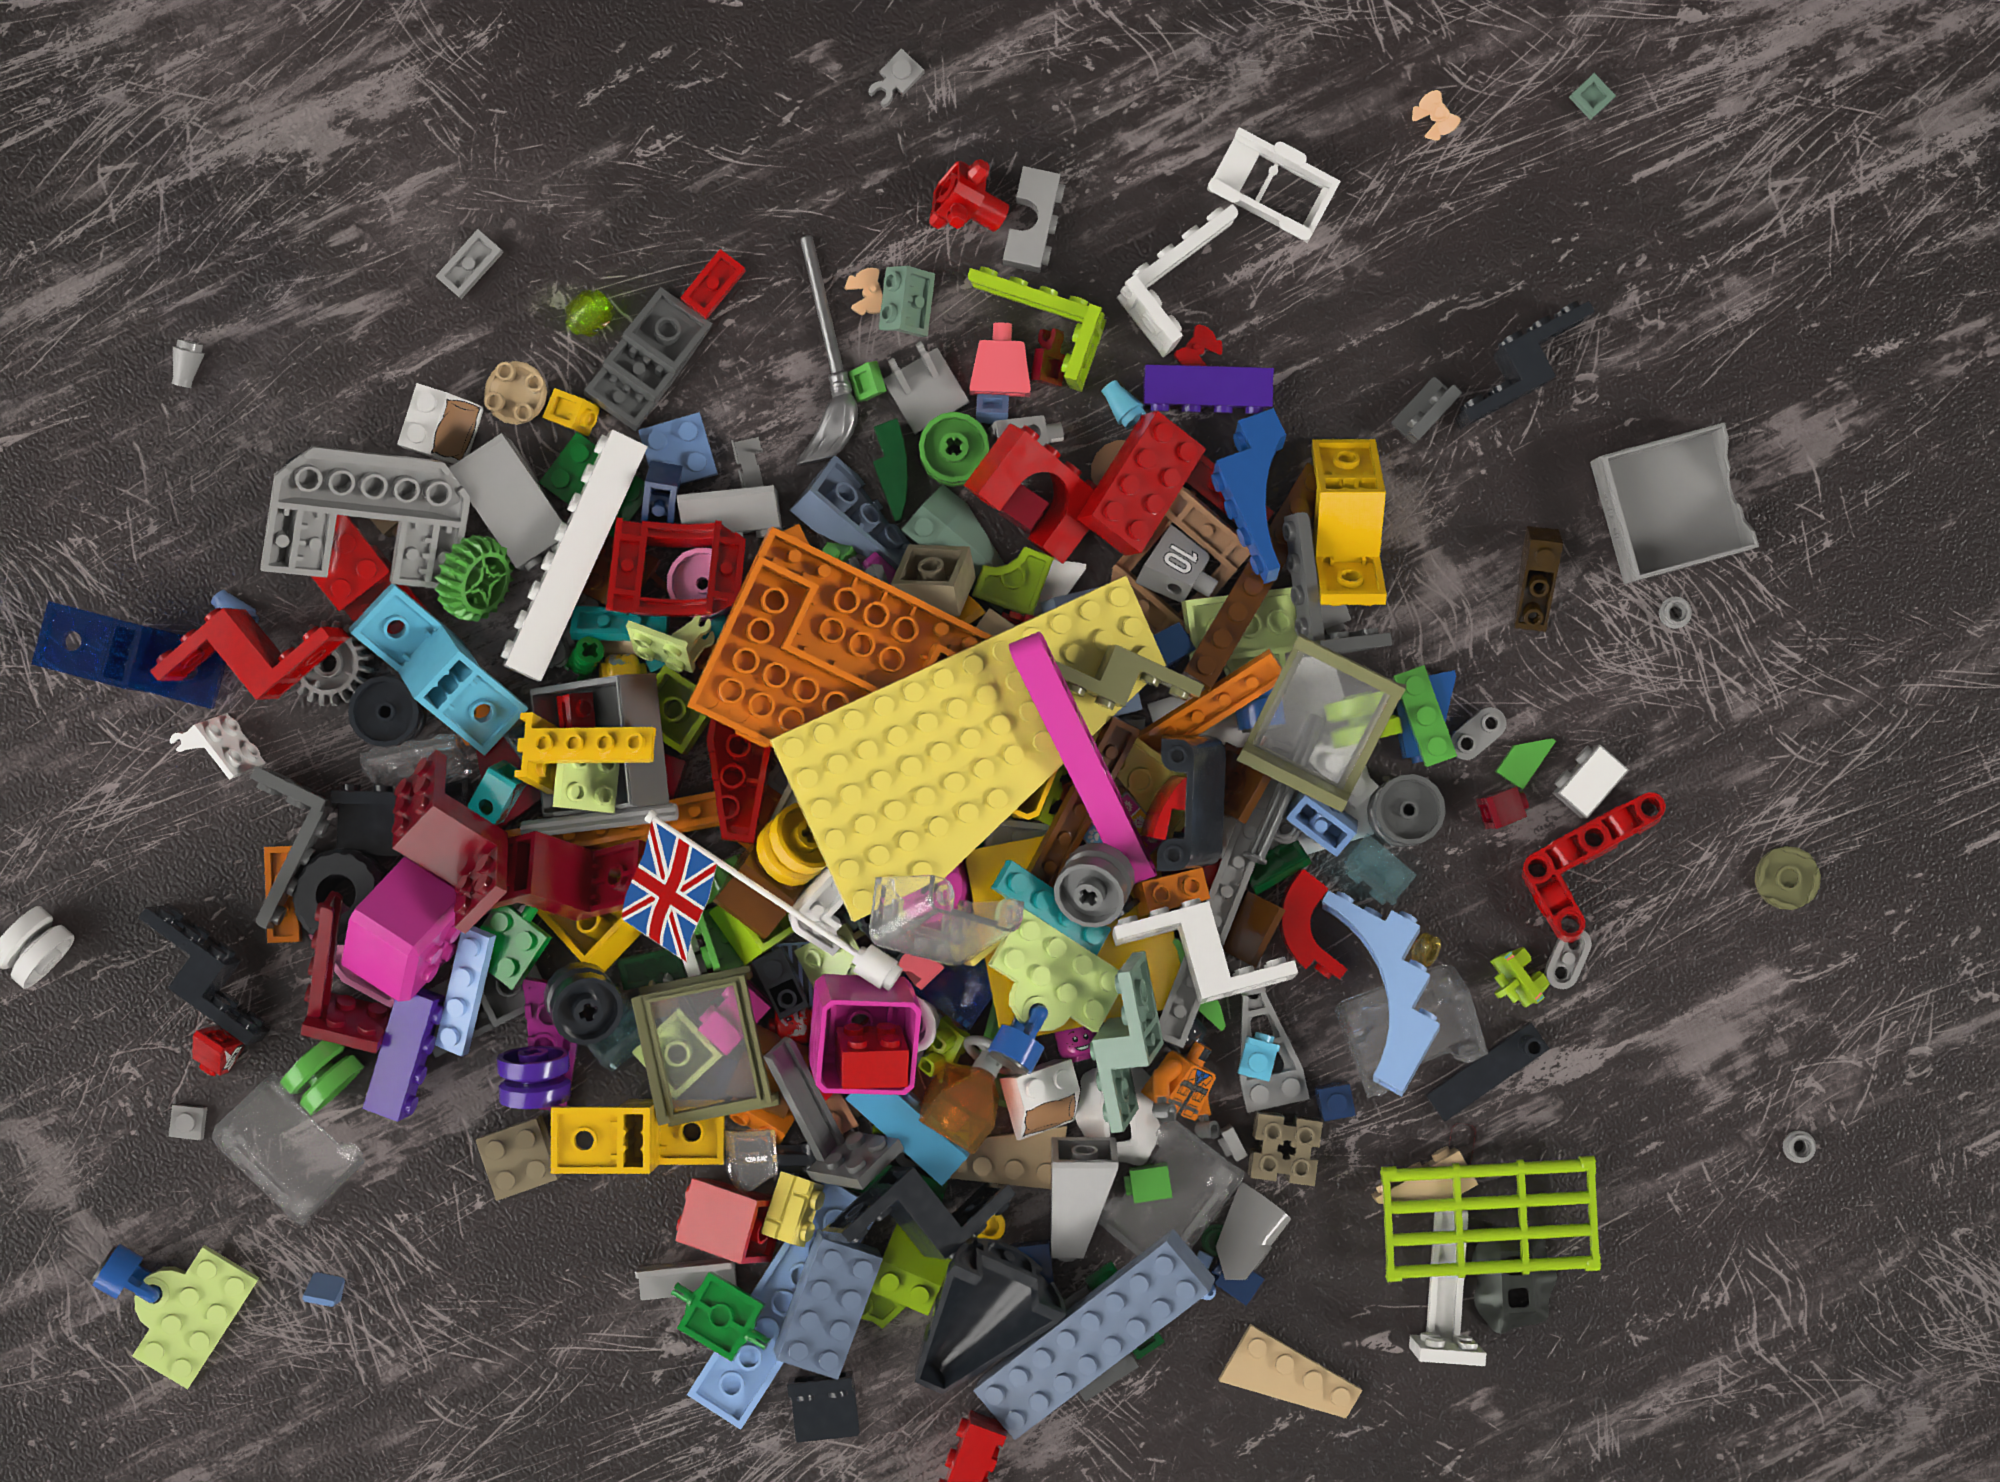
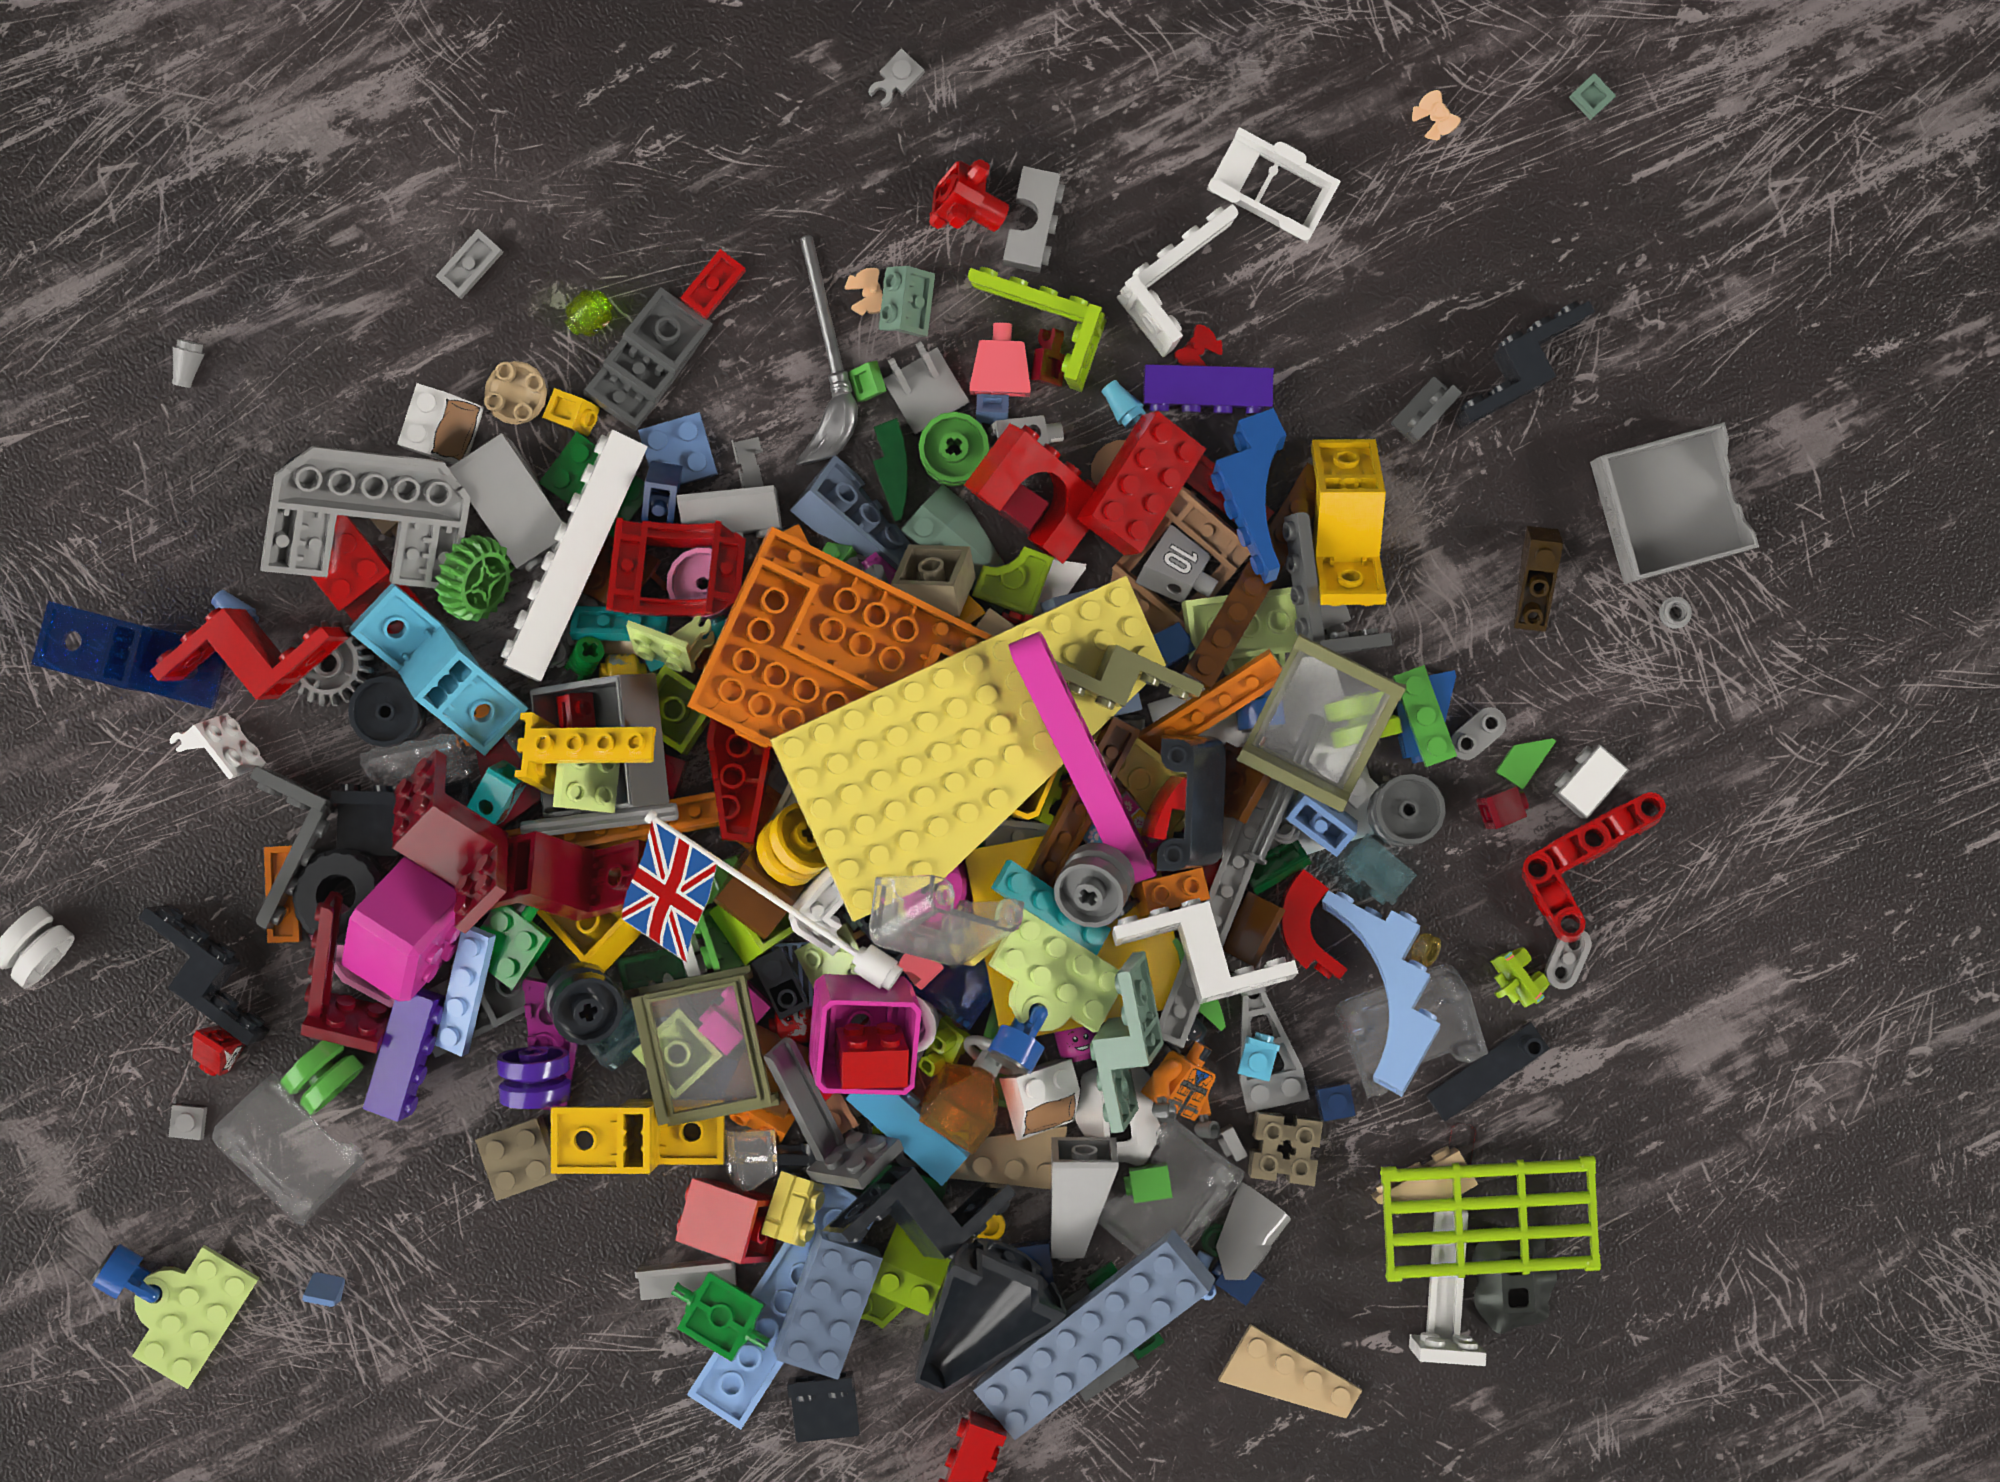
olive tile [1755,846,1821,910] -> none
light grey plate [1783,1130,1816,1163] -> none

